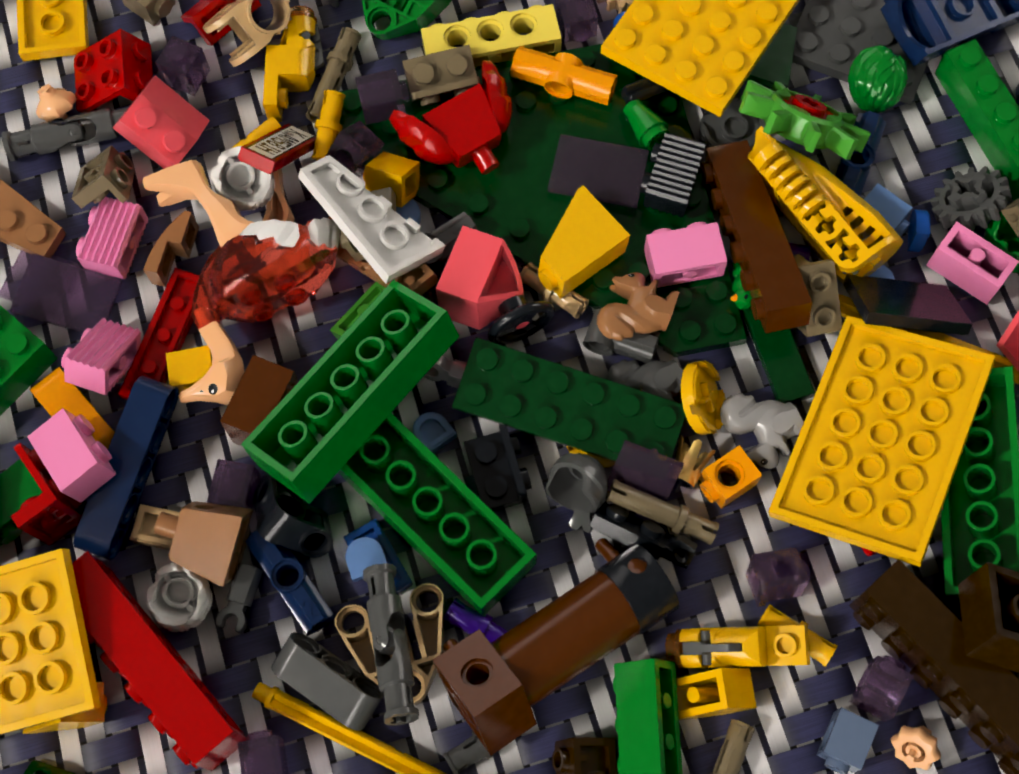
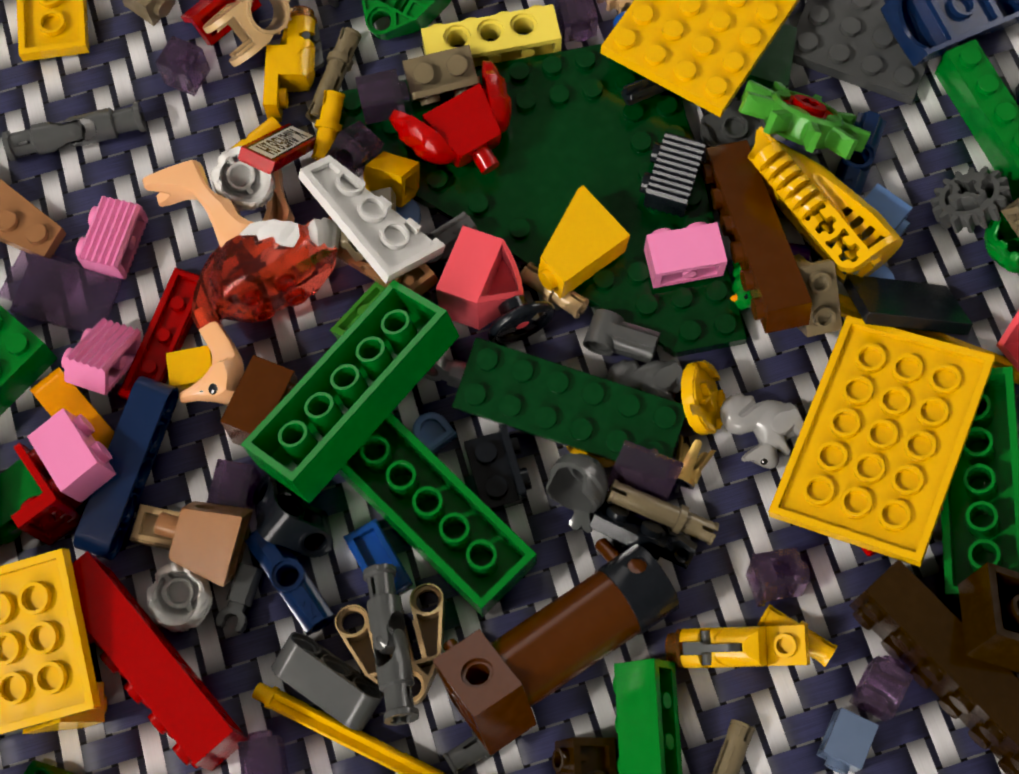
light nougat piece [36,84,77,122] -> none
dark tan bracket [71,145,135,209] -> none
red bracket [74,28,153,113] -> none
coral slope [112,75,210,169] -> none
medium nougat slope [143,211,199,287] -> none
medium blue tile [345,537,387,582] -> none
dark purple pin [443,598,508,643] -> none
light orange piece [510,46,618,106] -> none
piece [547,134,649,208] -> none
medium nougat animal [597,272,680,341] -> none
green cone [623,99,670,151] -> none
yellow slope [676,668,757,721] -> none
light orange brick [699,445,762,509] -> none
dark green tile [741,307,815,403] -> none
green hair [848,45,908,113] -> none
light nougat piece [891,725,941,770] -> none
blue tile [908,209,931,252] -> none
bright pink brick [926,221,1019,305] -> none

